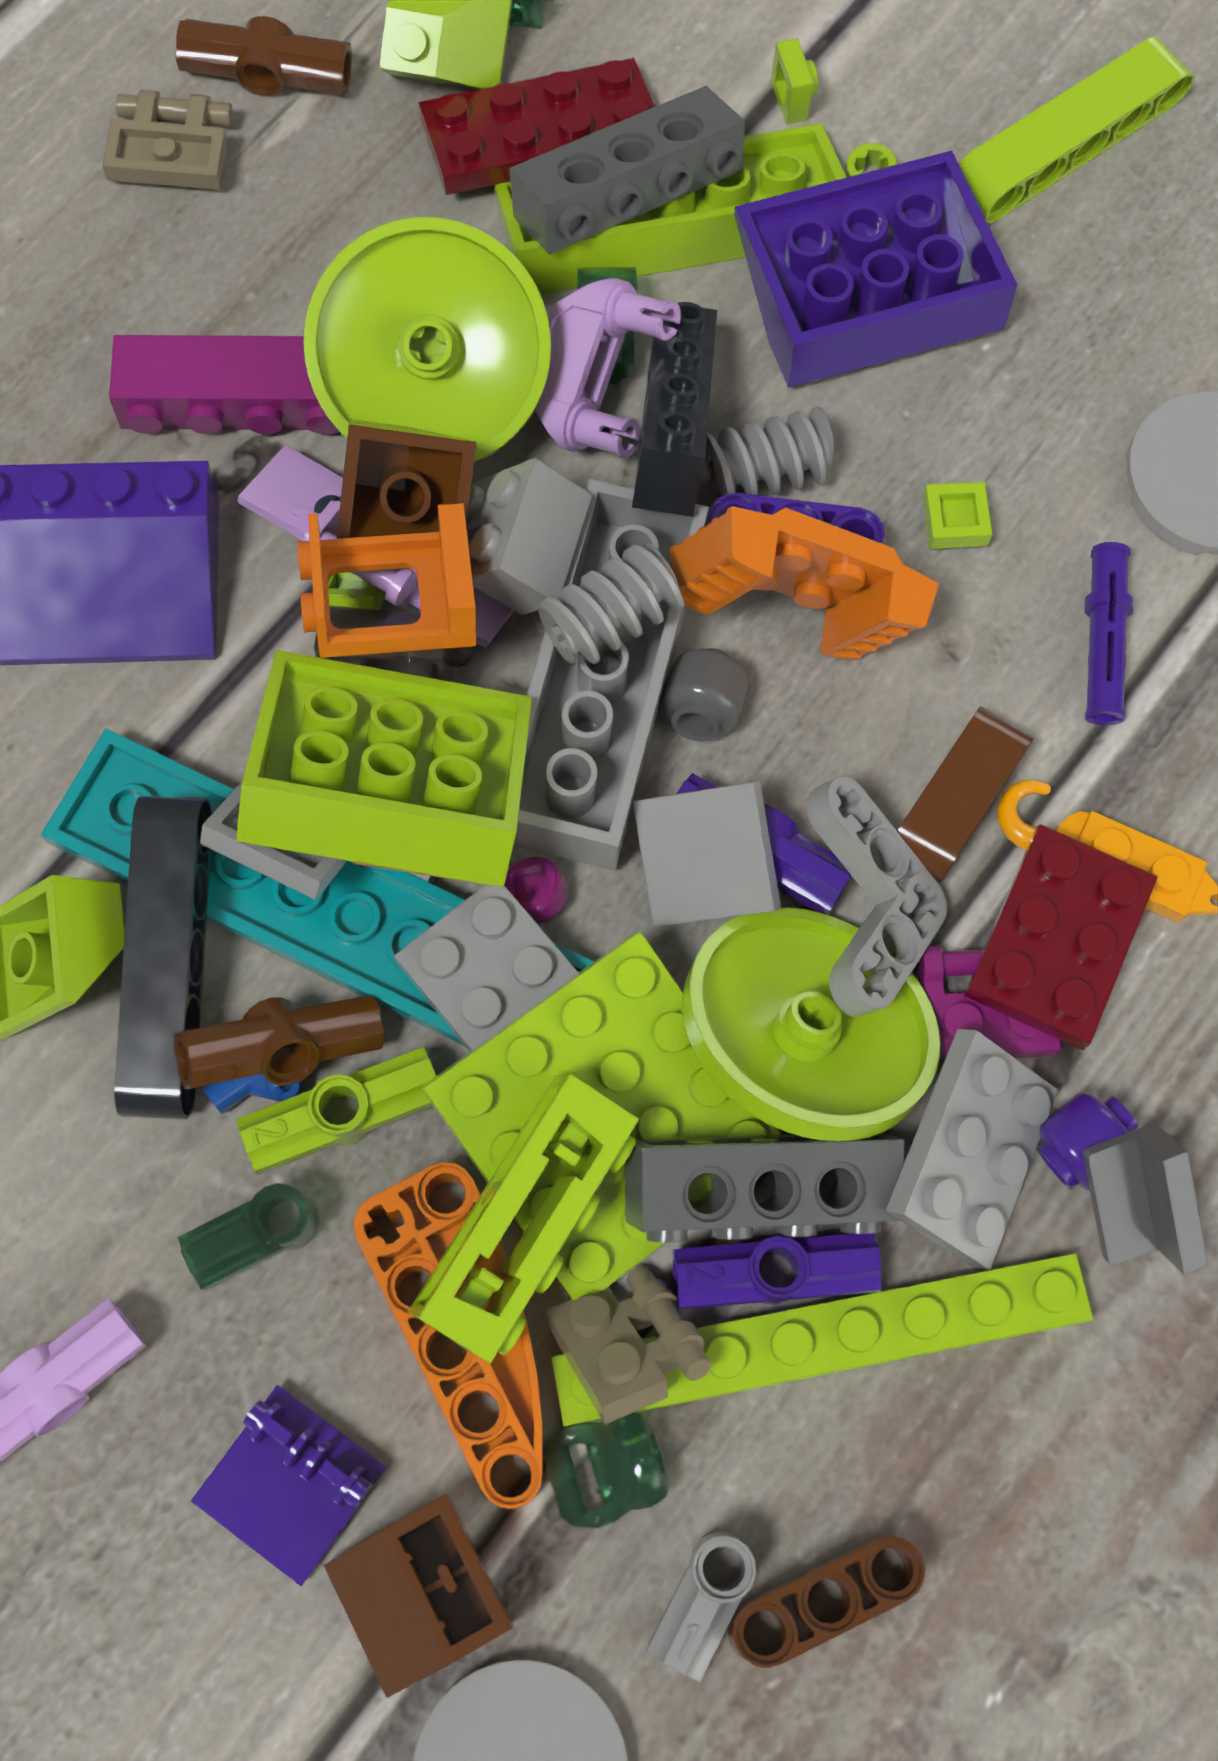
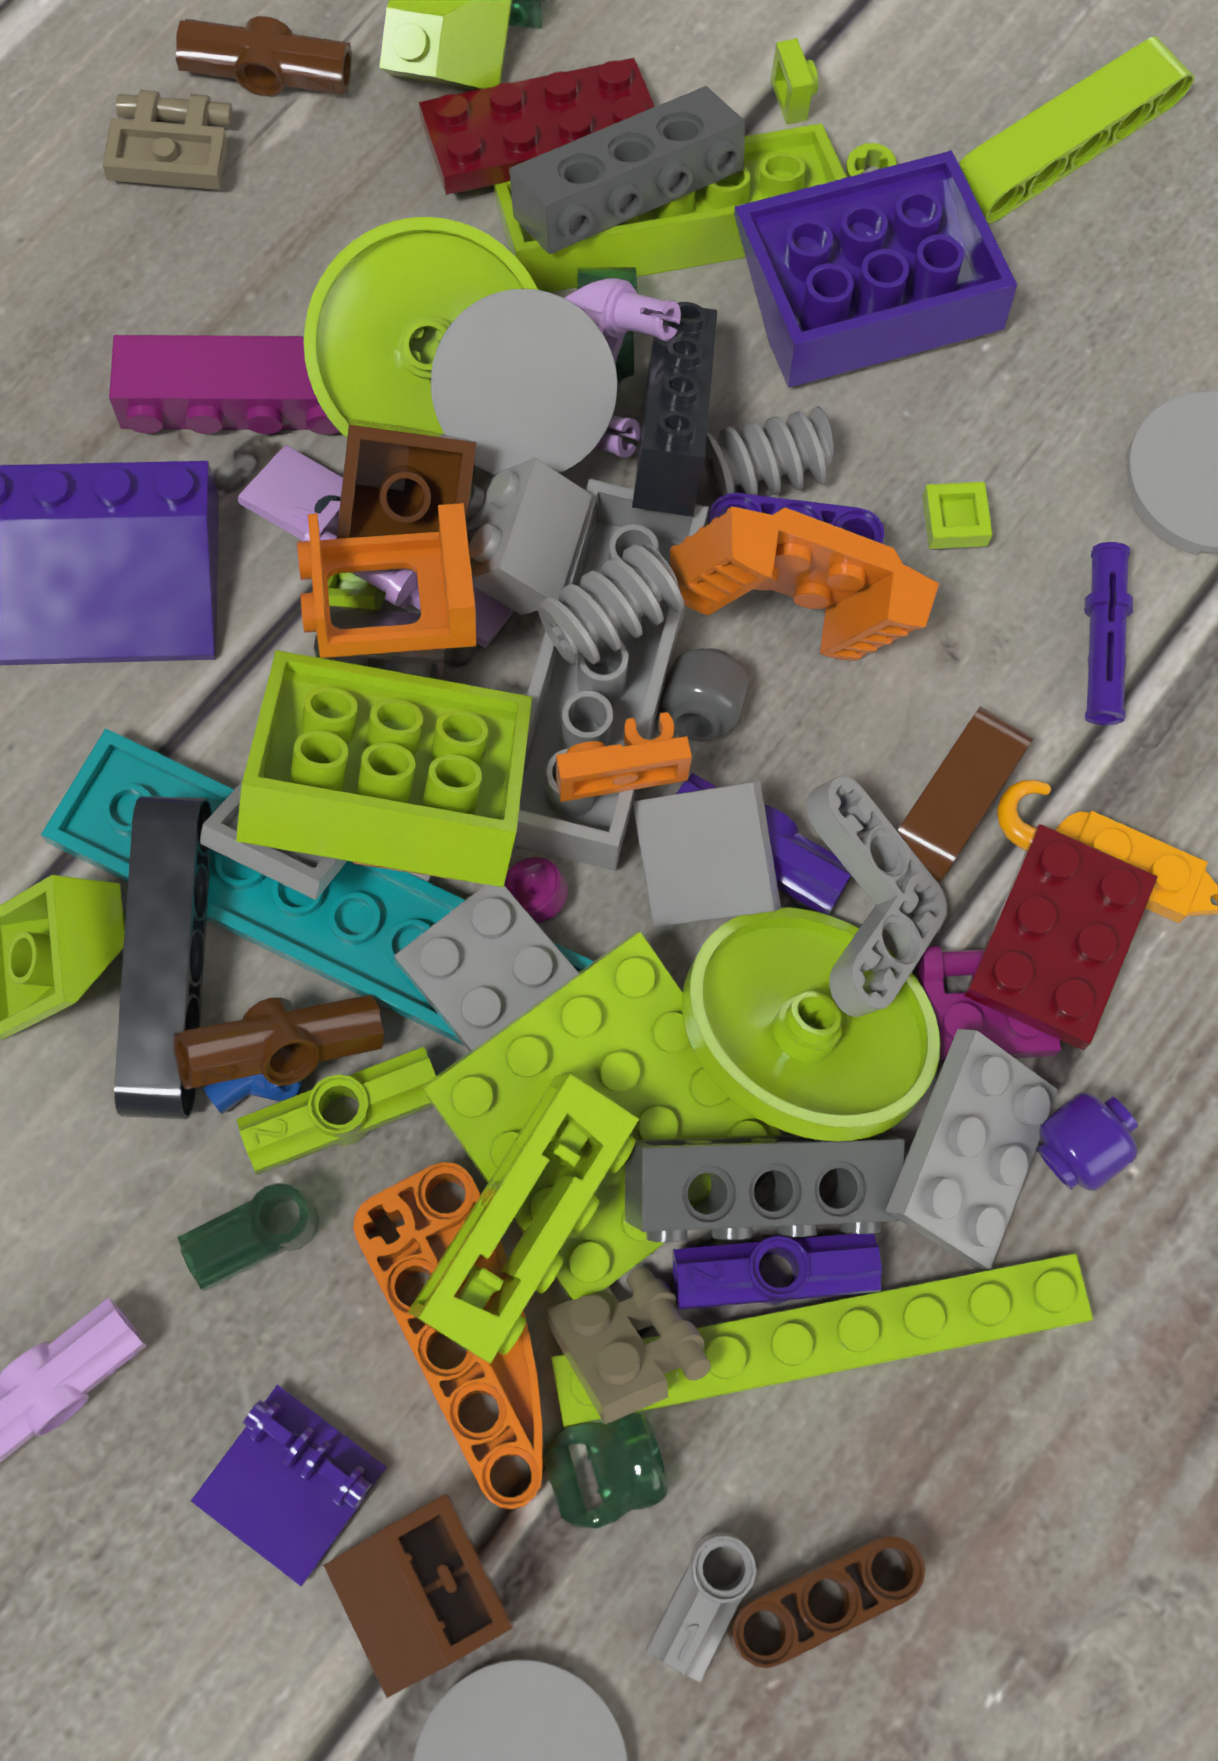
panel [1083,1123,1208,1275] -> none
none -> light grey tile [431,289,617,475]
none -> orange plate [556,712,692,802]

